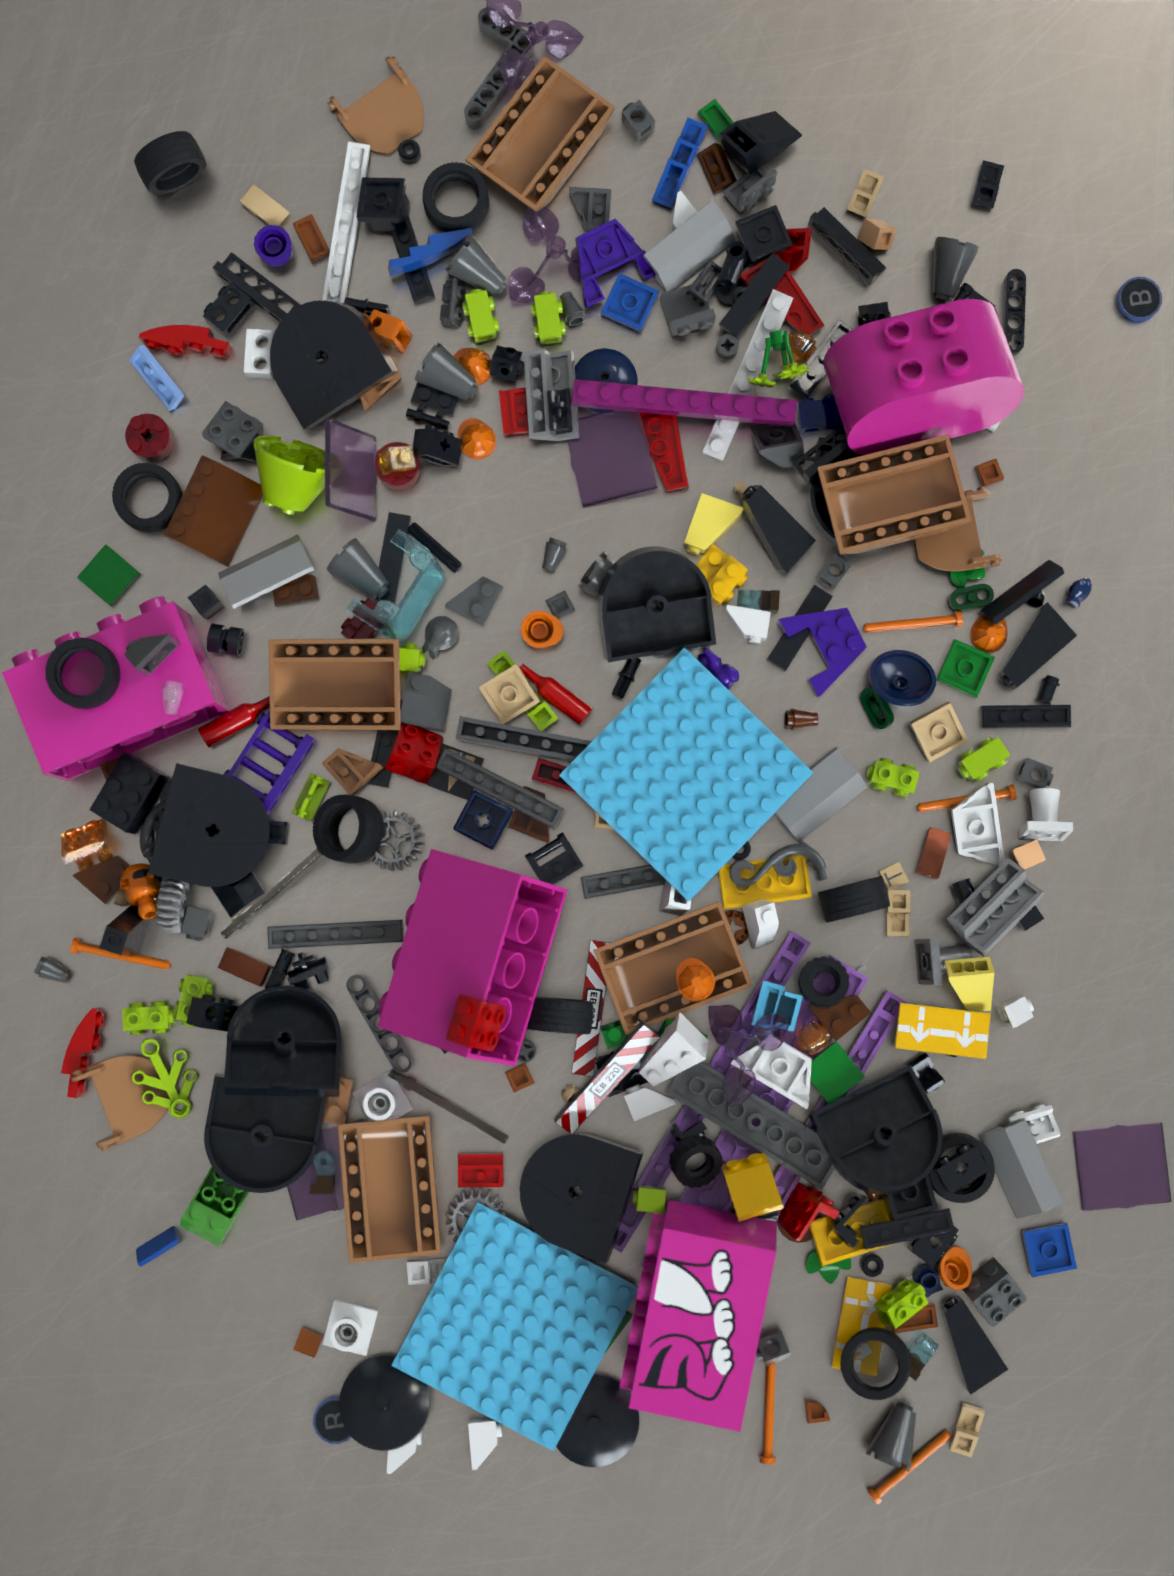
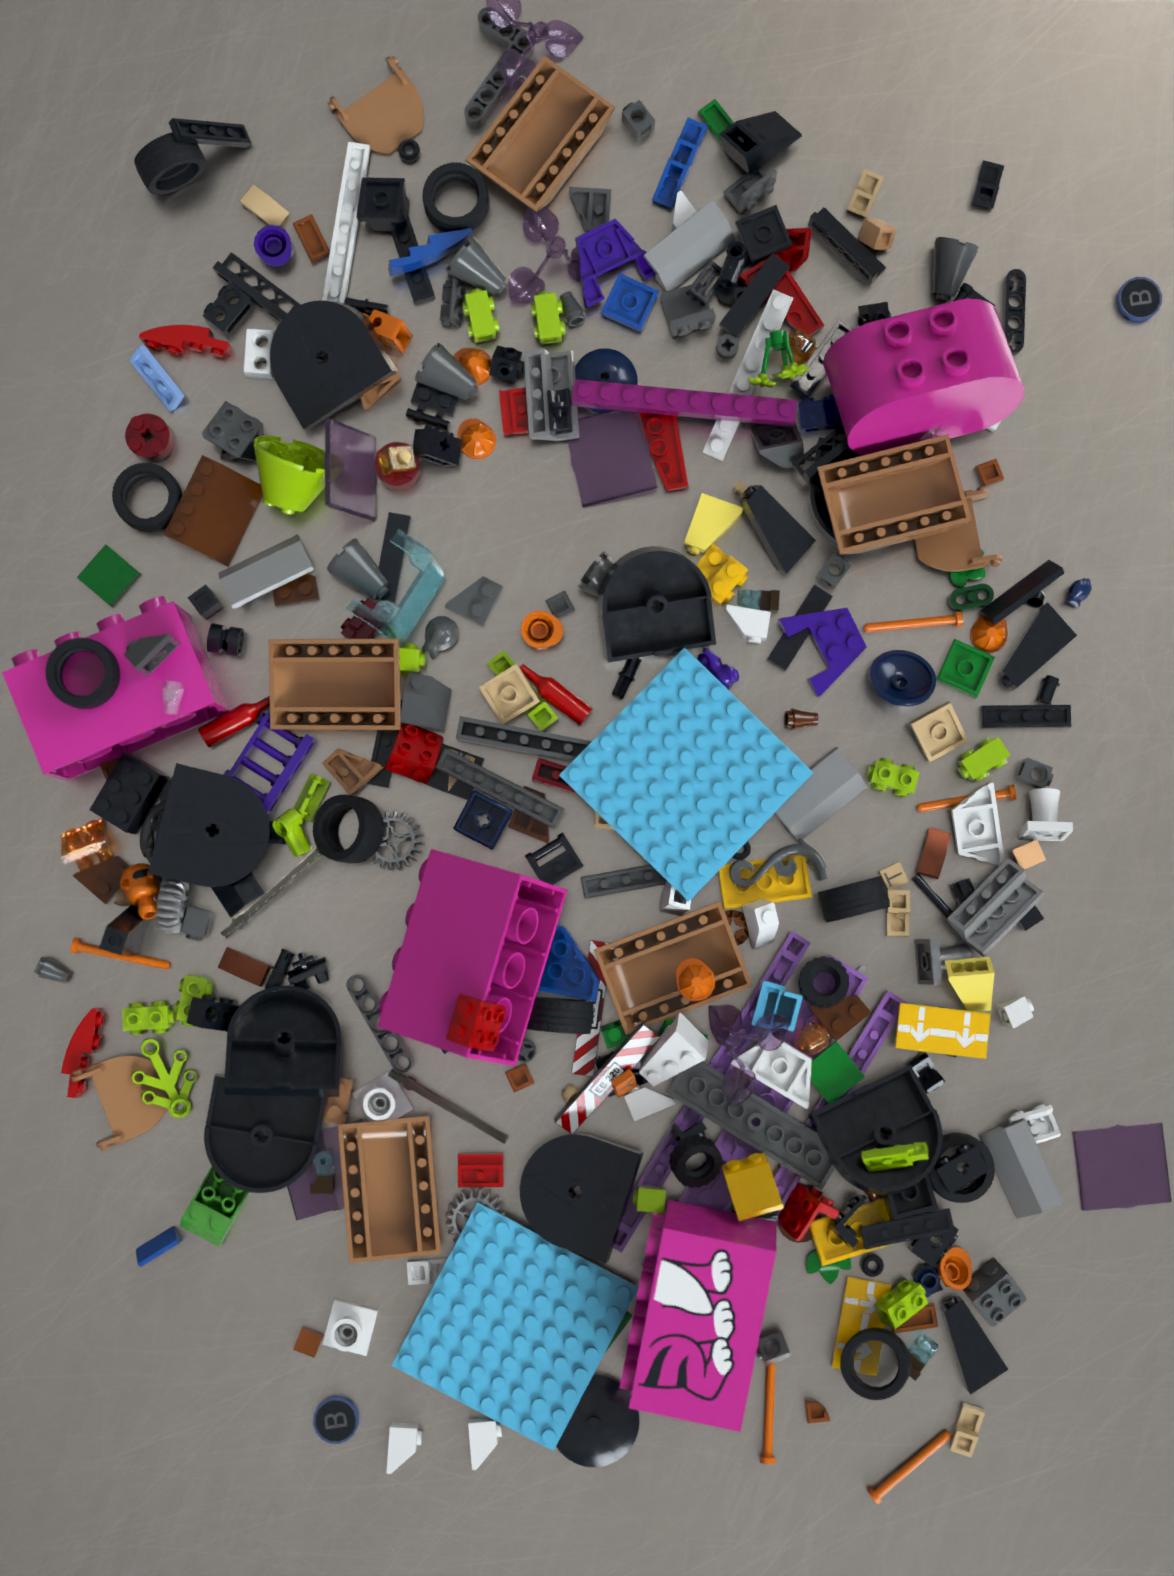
dark grey tile [267,920,403,949] -> none
black dish [339,1355,431,1451] -> none
black axle [407,522,462,573] -> none
dark grey cone [542,537,567,571] -> none
reddish brown slope [697,143,737,193] -> none
dark green plate [860,686,894,729] -> none
dark grey cone [866,1403,916,1472] -> none
blue plate [1022,1222,1077,1277] -> none
none -> black tile [169,118,251,148]
none -> lime piece [272,808,311,856]
none -> blue plate [538,925,600,1002]
none -> orange tile [611,1069,637,1098]
none -> lime hinge [862,1142,928,1172]
none -> black bar [912,873,953,918]

